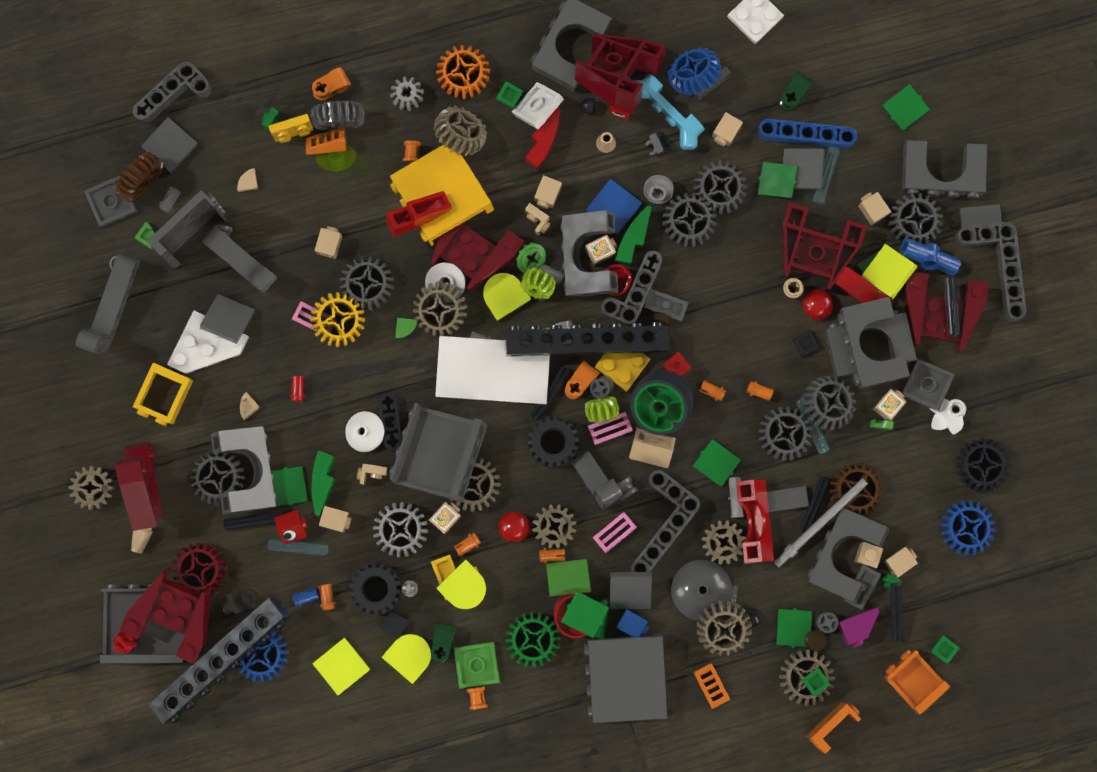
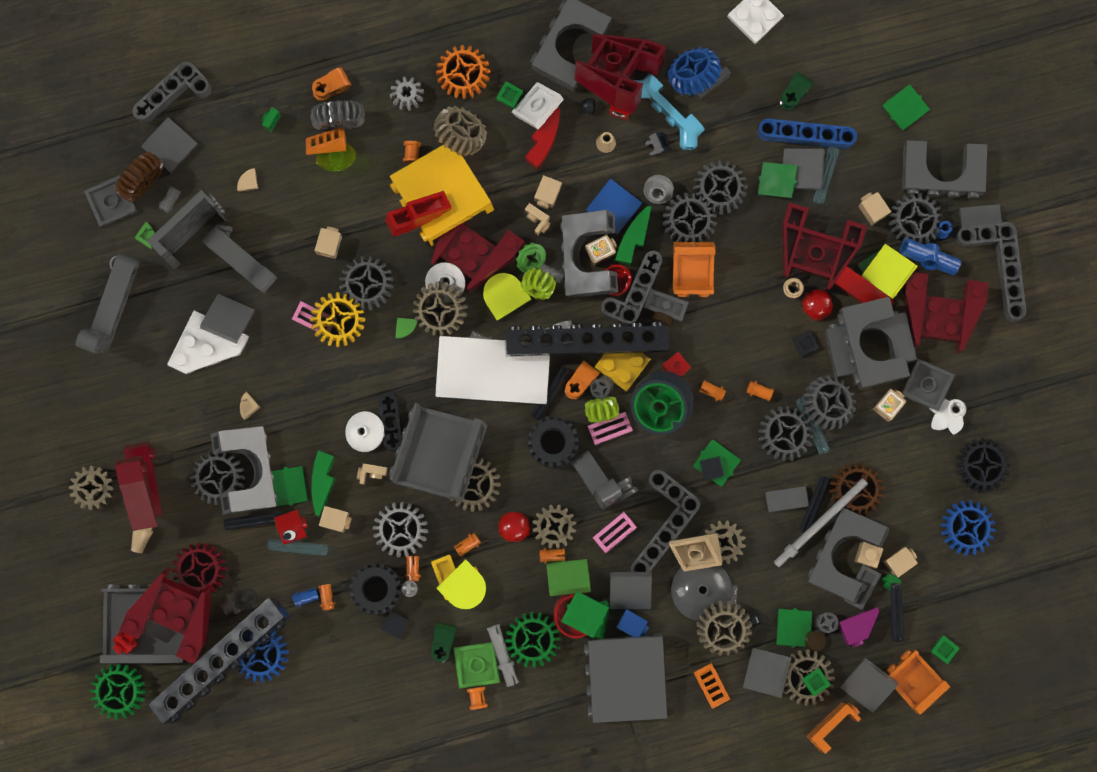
yellow window [133,363,193,426] -> none
yellow plate [269,114,314,143] -> none
red pin [289,376,305,402] -> none
neon yellow tile [312,638,370,695] -> none
neon yellow tile [382,634,431,684] -> none
brick [429,502,461,534] -> none
tan panel [629,428,676,468] -> none
tan brick [712,112,743,146] -> none
light grey axle [728,477,744,518] -> none
red arch [736,480,774,563] -> none
bright green tile [870,419,894,431] -> none
black axle [944,277,960,337] -> none
none -> green gear [90,663,147,720]
none -> orange pin [404,556,421,582]
none -> light grey pin [487,624,519,687]
none -> tan slope [669,534,722,571]
none -> orange panel [673,242,715,297]
none -> black tile [699,456,725,481]
none -> dark grey tile [743,648,791,698]
none -> dark grey tile [840,658,898,713]
none -> blue pin [935,221,952,239]

